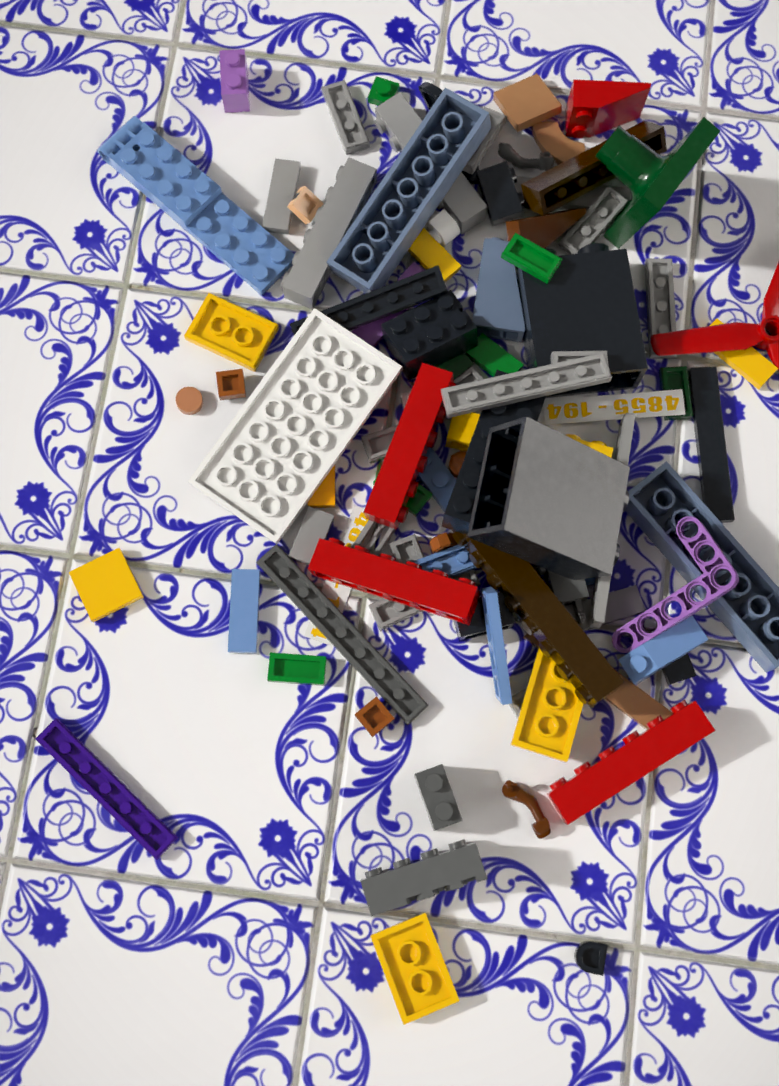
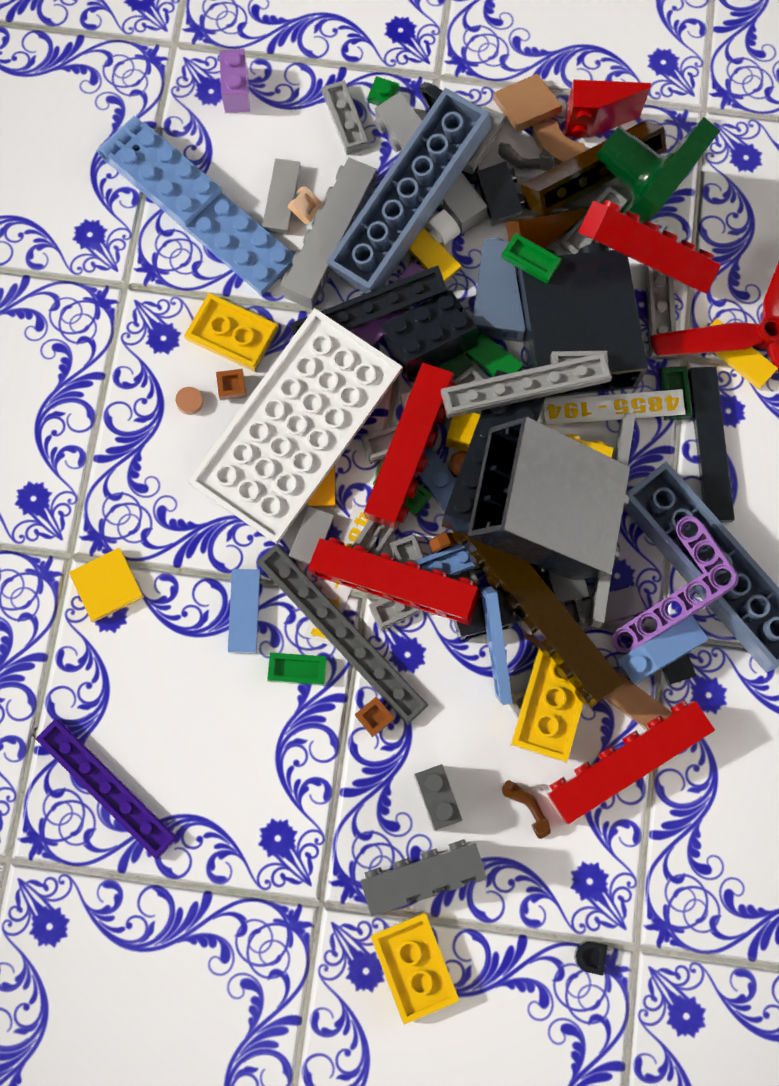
none -> red brick [578,200,721,294]

